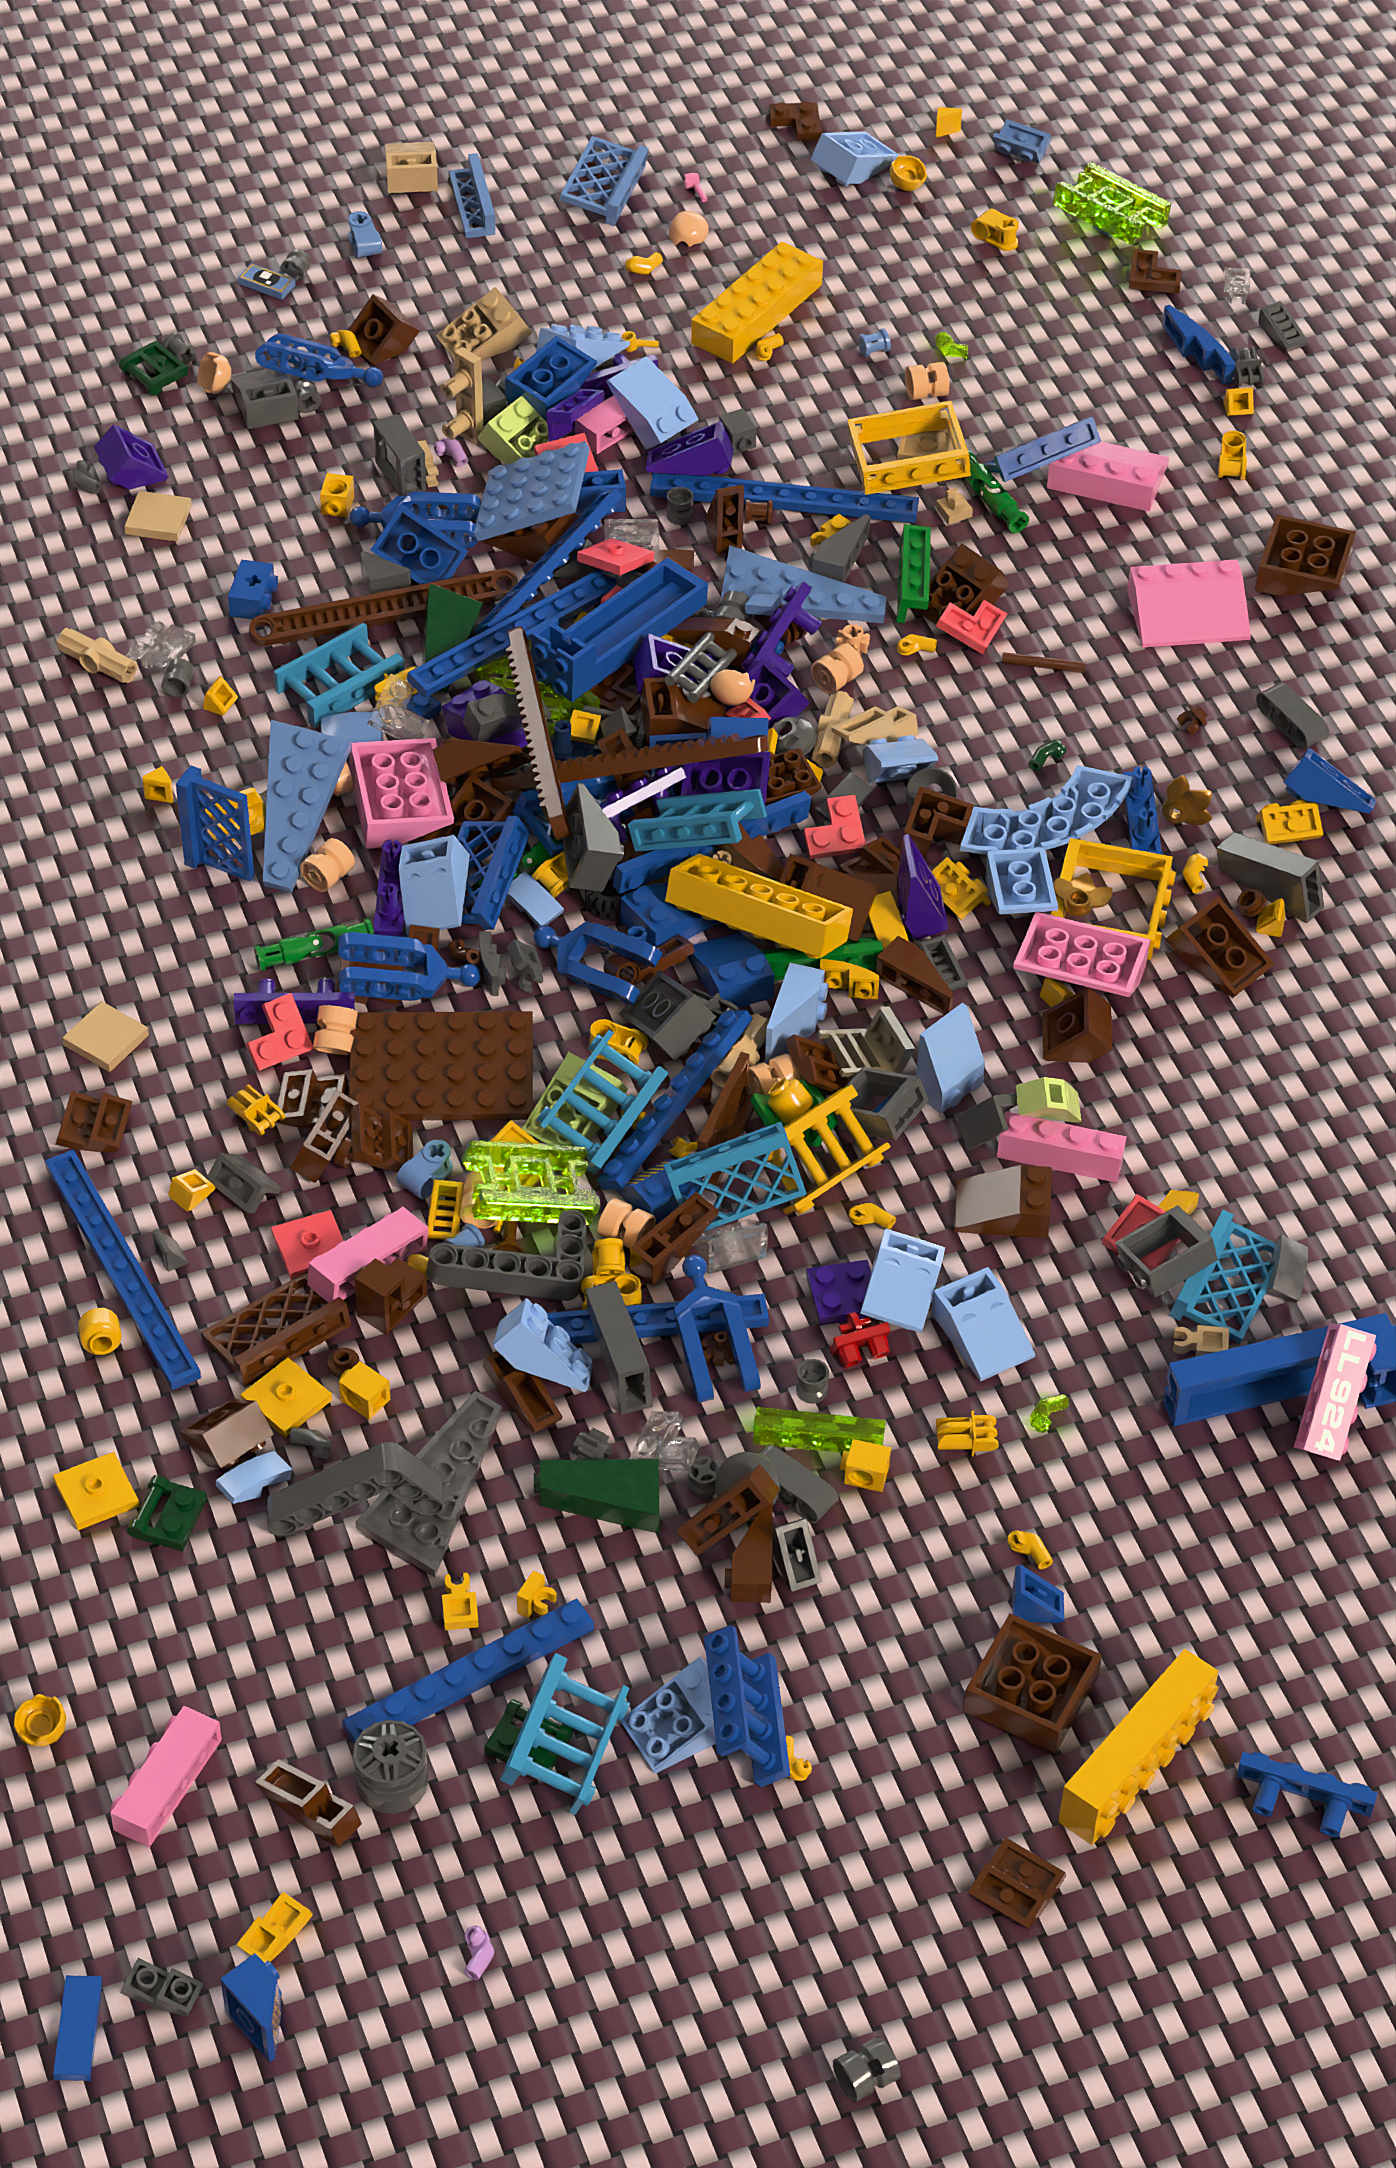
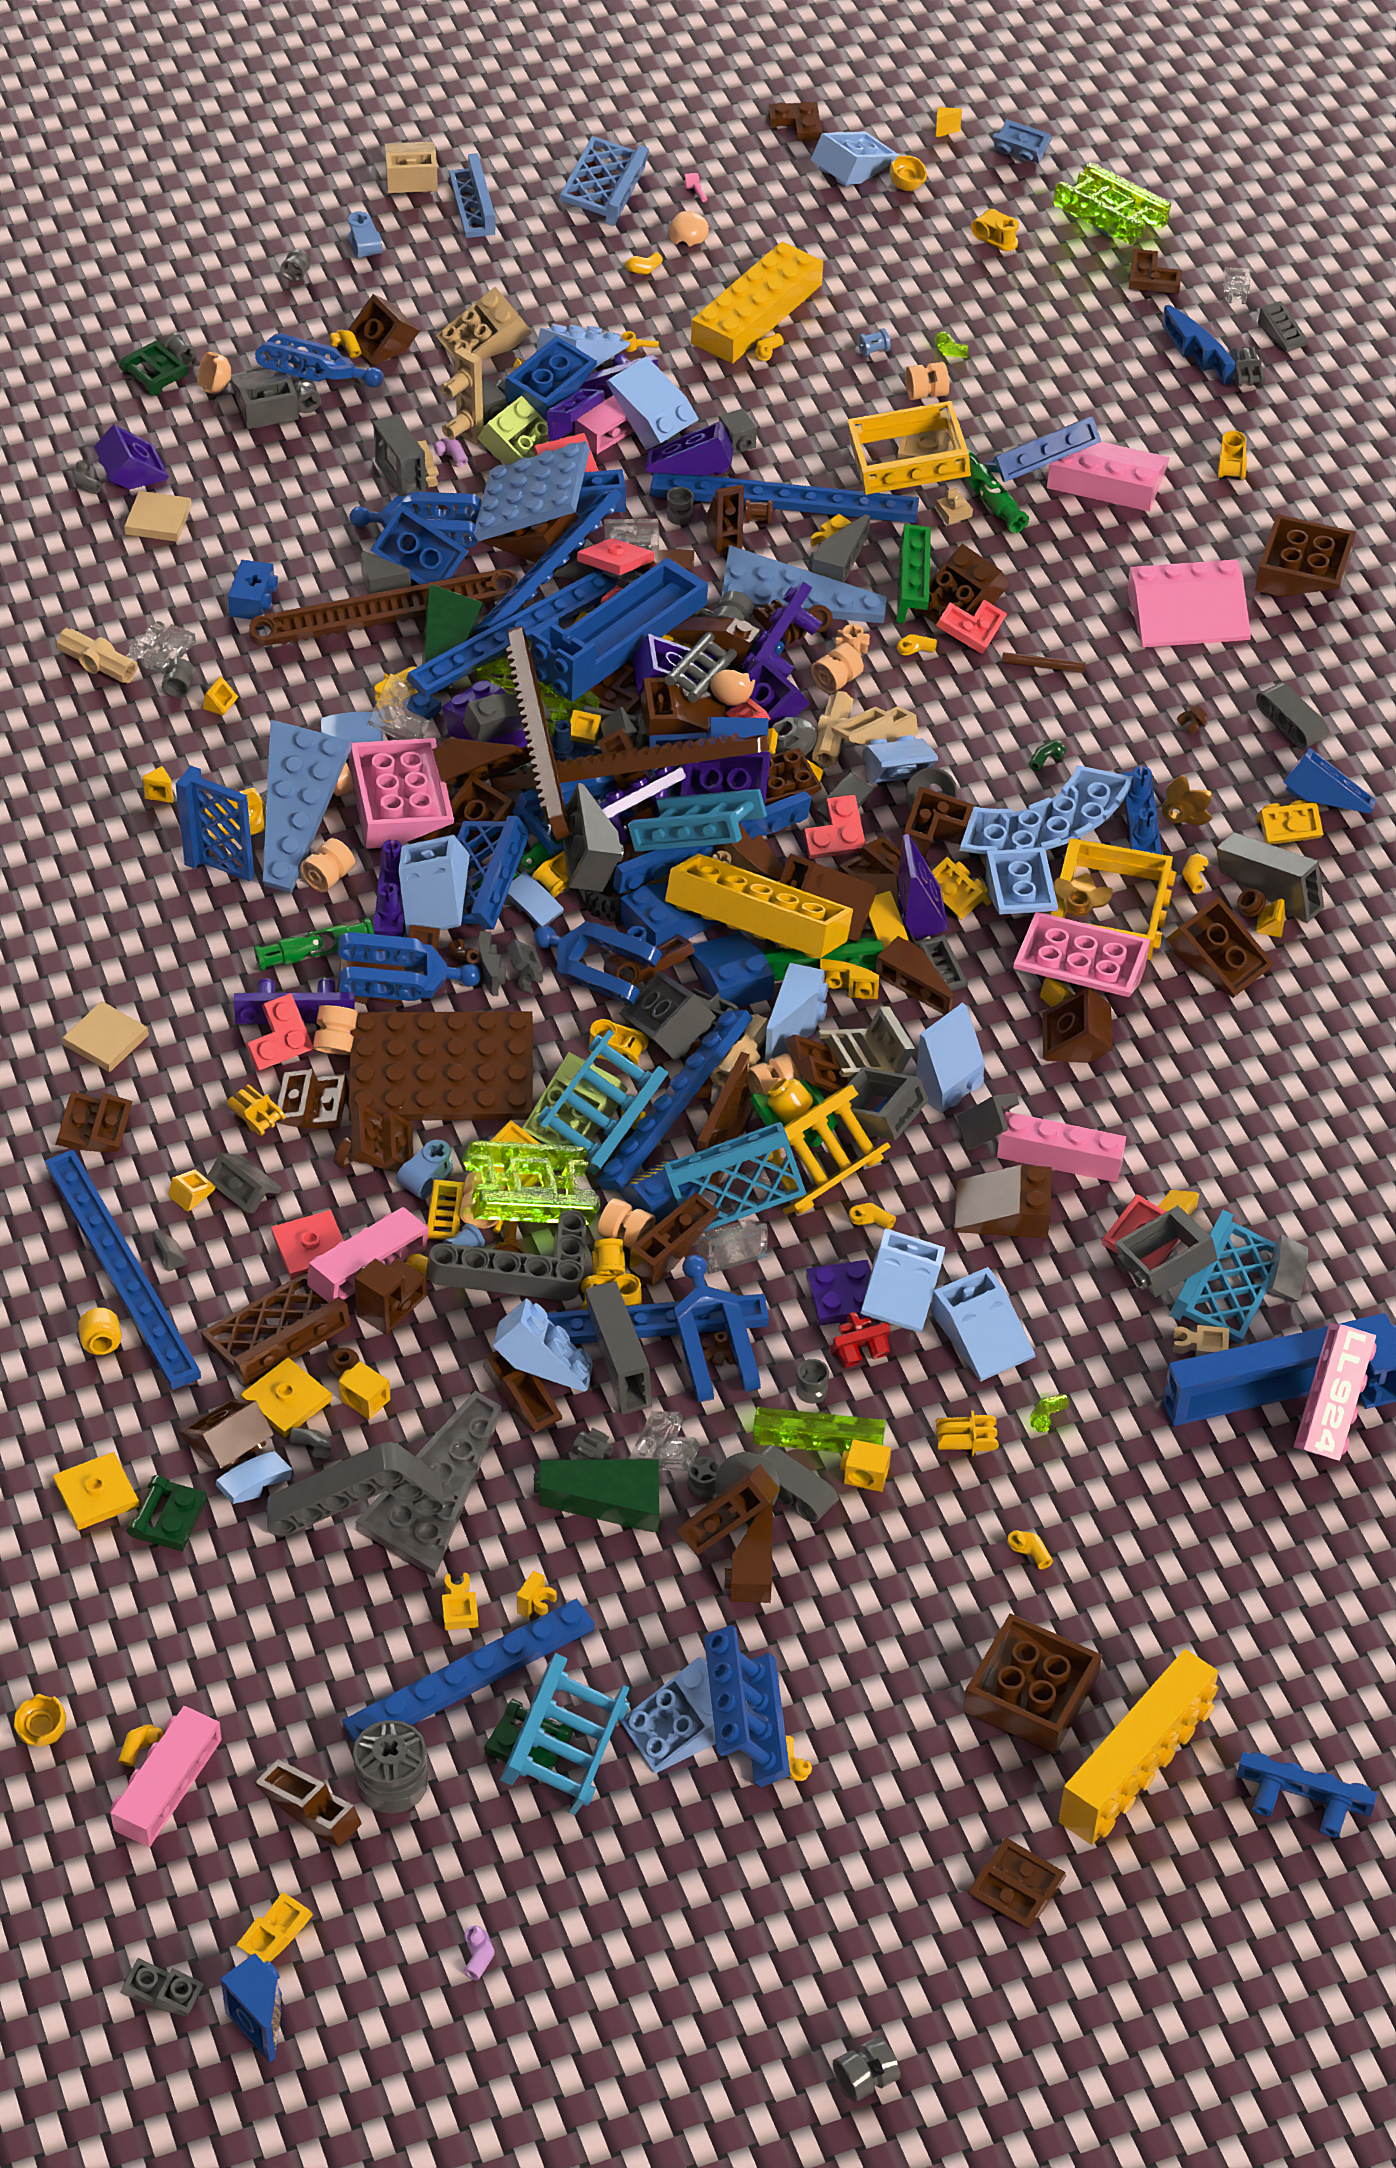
blue tile [53,1975,103,2081] -> none
medium blue tile [238,263,295,300] -> none
dark azure fence [274,623,405,728] -> none
reddish brown slope [289,1090,358,1184] -> none
yellow brick [320,473,354,518] -> none
yellow hand [668,1136,697,1159] -> none
medium blue tile [745,593,781,616] -> none
dark grey slope [772,1518,822,1592] -> none
blue slope [1012,1564,1065,1623] -> none
yellowish green slope [1016,1077,1081,1123] -> none
yellow slope [1223,388,1254,416] -> none
none -> yellow arm [118,1724,164,1767]
none -> reddish brown tile [807,605,833,632]

